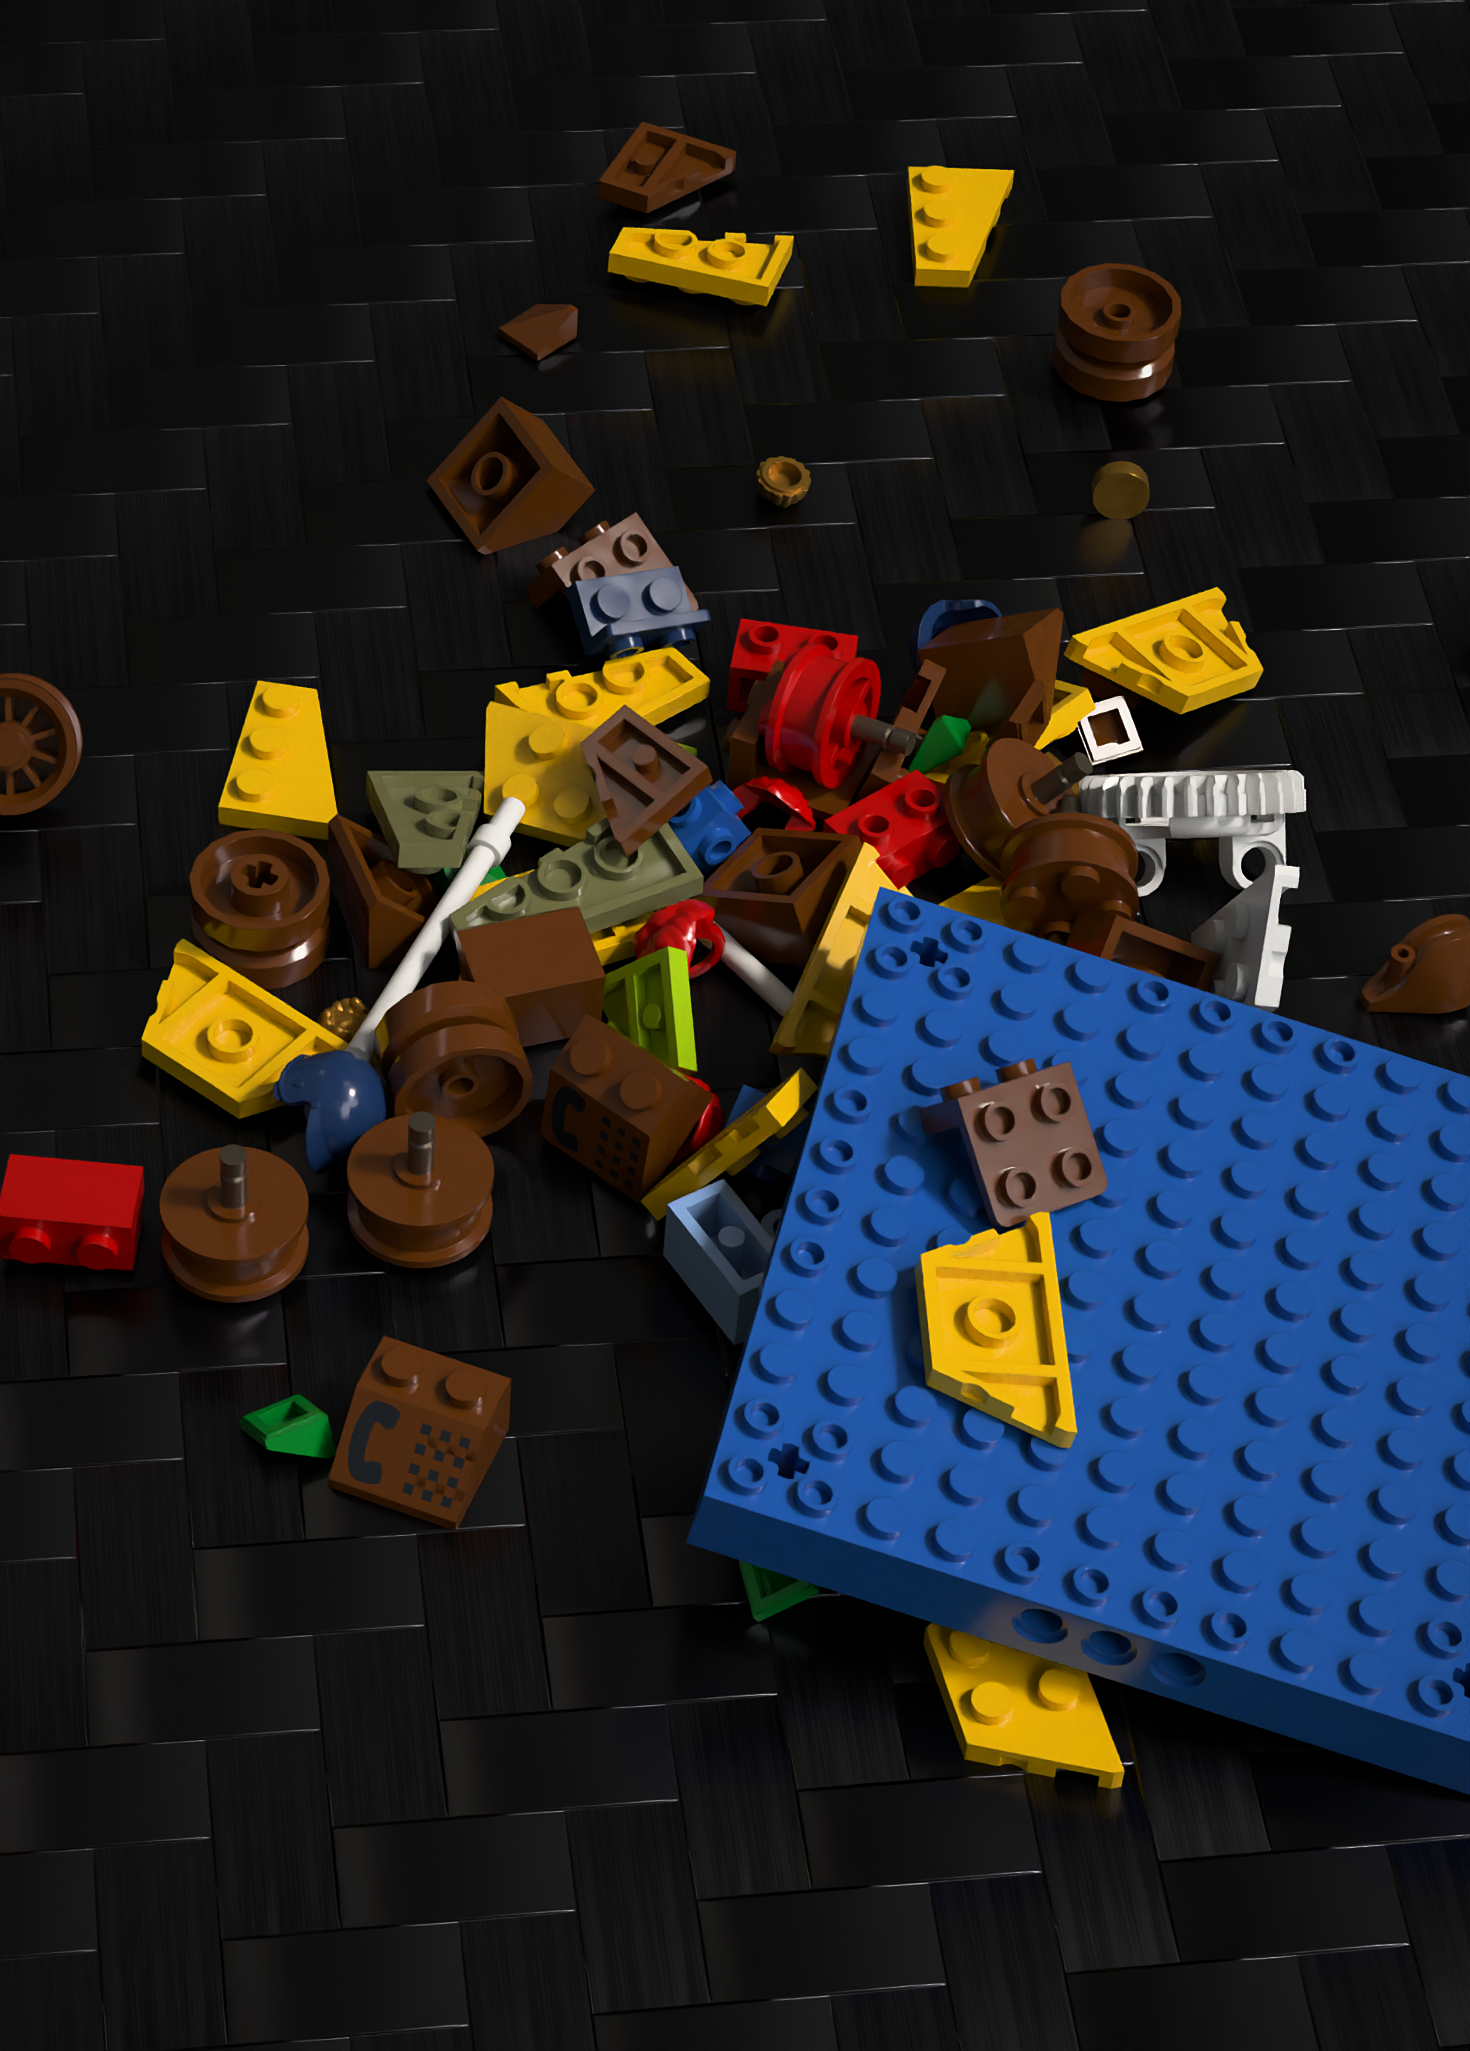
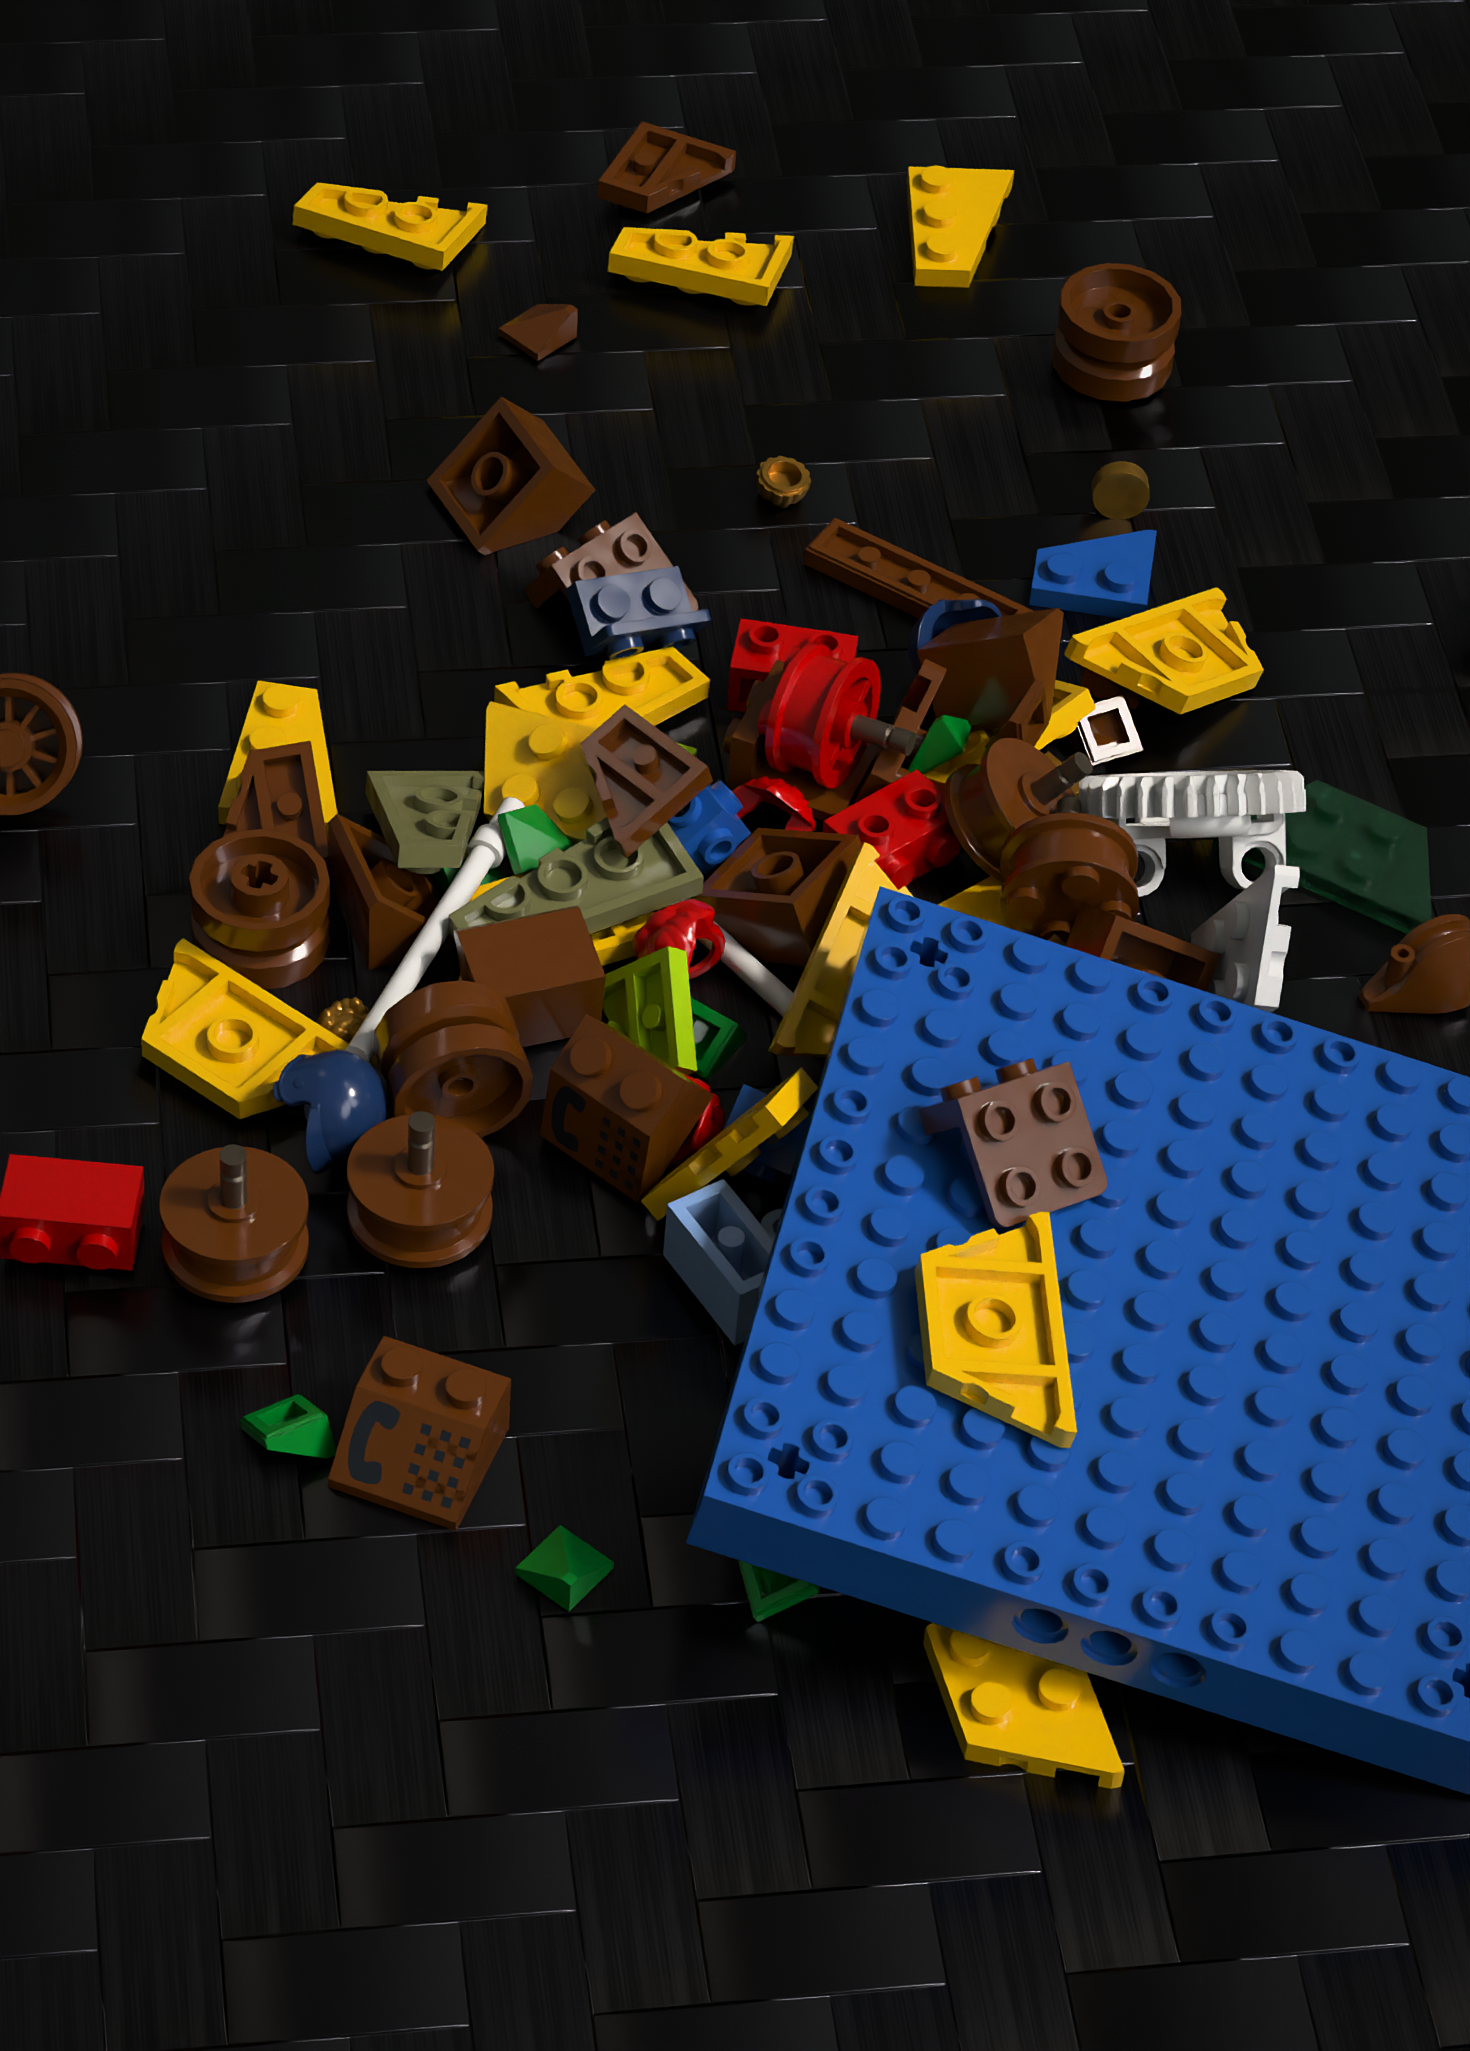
none -> reddish brown wing [223,740,328,865]
none -> yellow wing [292,182,488,271]
none -> green slope [497,804,575,875]
none -> green slope [515,1525,614,1612]
none -> green slope [691,998,748,1081]
none -> reddish brown tile [803,518,1034,619]
none -> blue wing [1029,530,1157,619]
none -> clear green wing [1212,780,1432,934]

